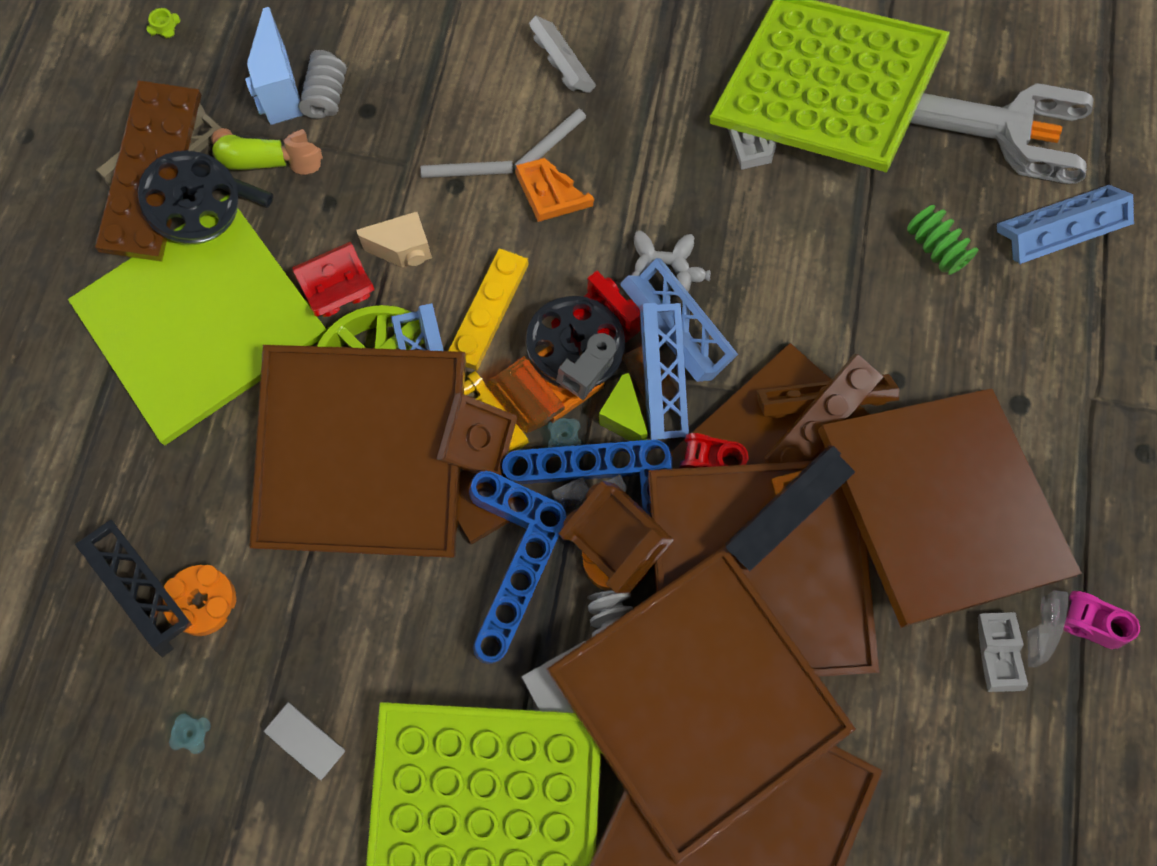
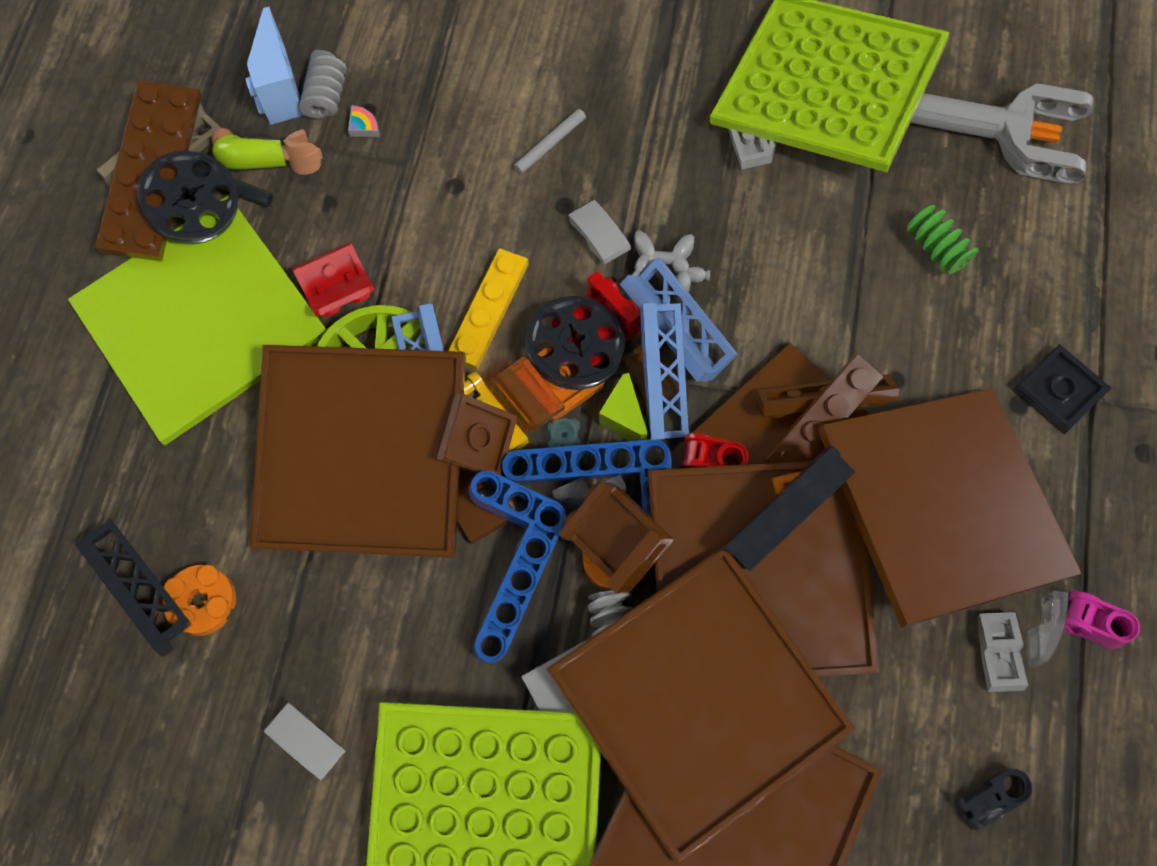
lime plate [147,8,180,38] -> none
clear light blue plate [169,714,211,754] -> none
tan slope [357,212,432,268] -> none
light grey bar [421,161,513,178] -> none
orange wing [515,158,594,222] -> none
light grey tile [529,16,596,93] -> none
dark grey leg [556,333,616,400] -> none
medium blue fence [997,185,1134,264] -> none
none -> tile [348,105,380,137]
none -> light grey slope [568,200,631,264]
none -> black piece [955,769,1033,830]
none -> black tile [1013,344,1111,435]

